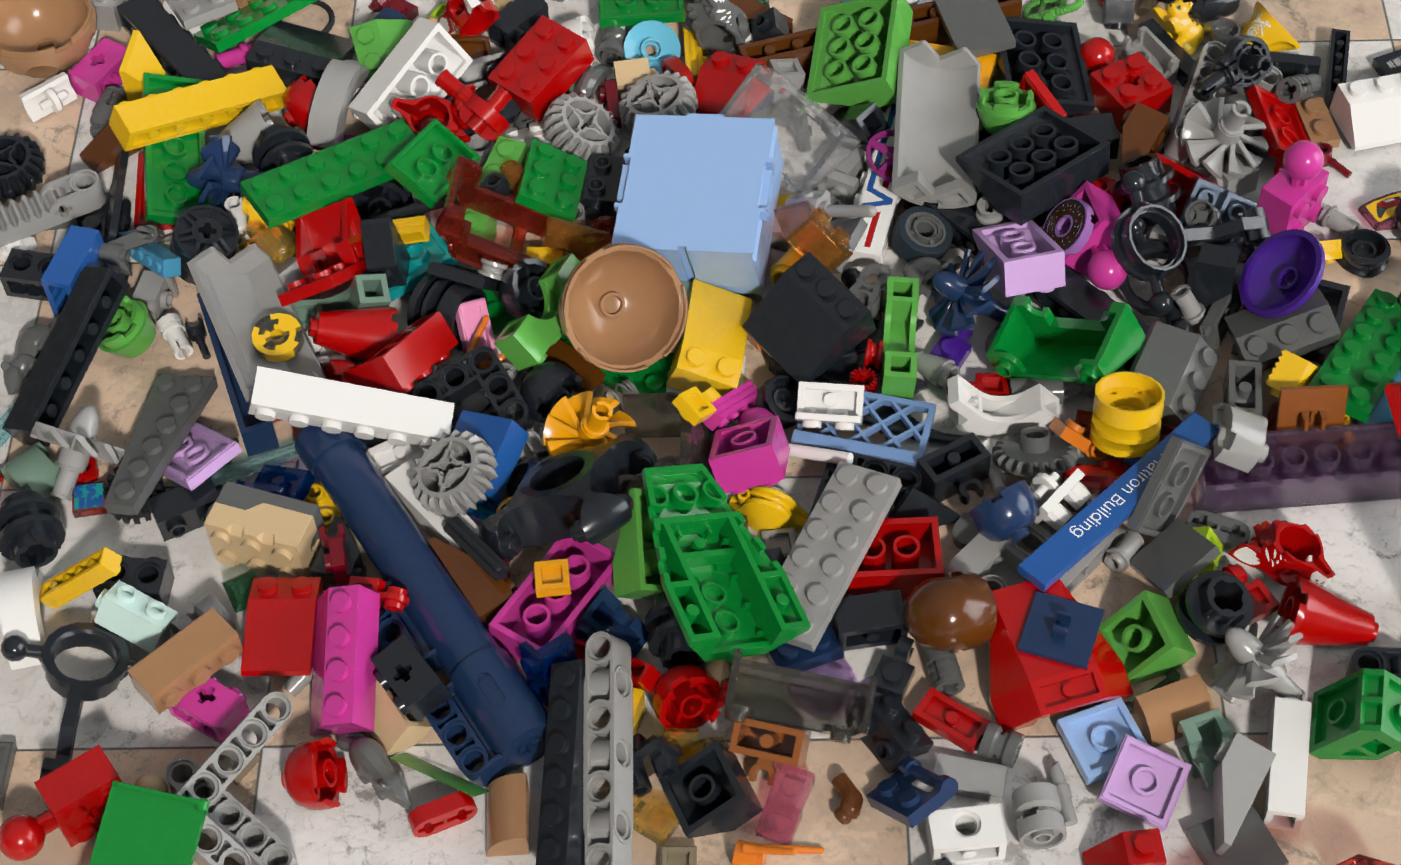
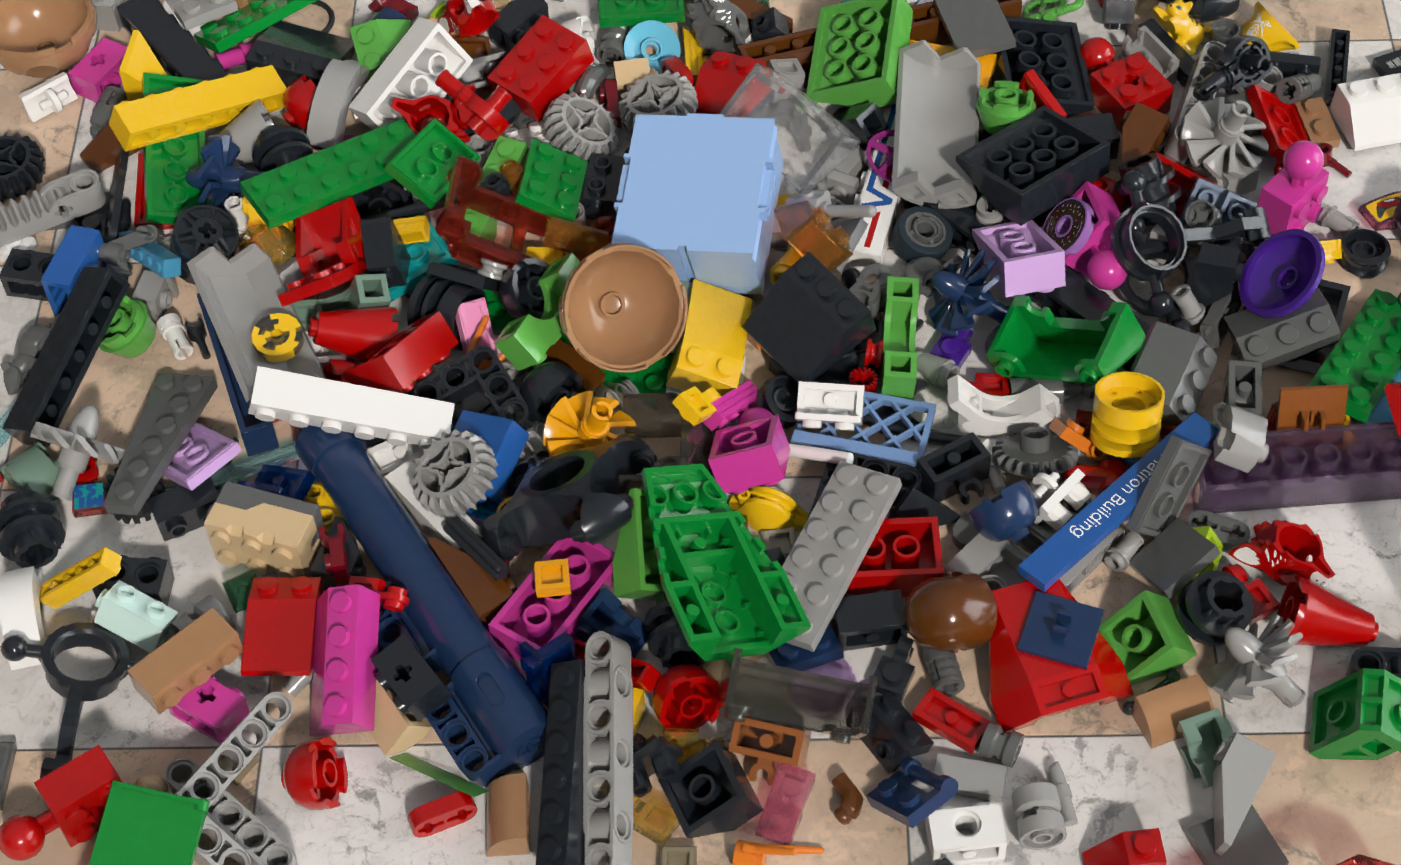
dark grey animal [336,732,412,809] -> none
light blue plate [1056,697,1147,785] -> none
lavender tile [1097,734,1192,832] -> none
white brick [1262,697,1312,833] -> none
yellow brick [1265,350,1320,398] -> none

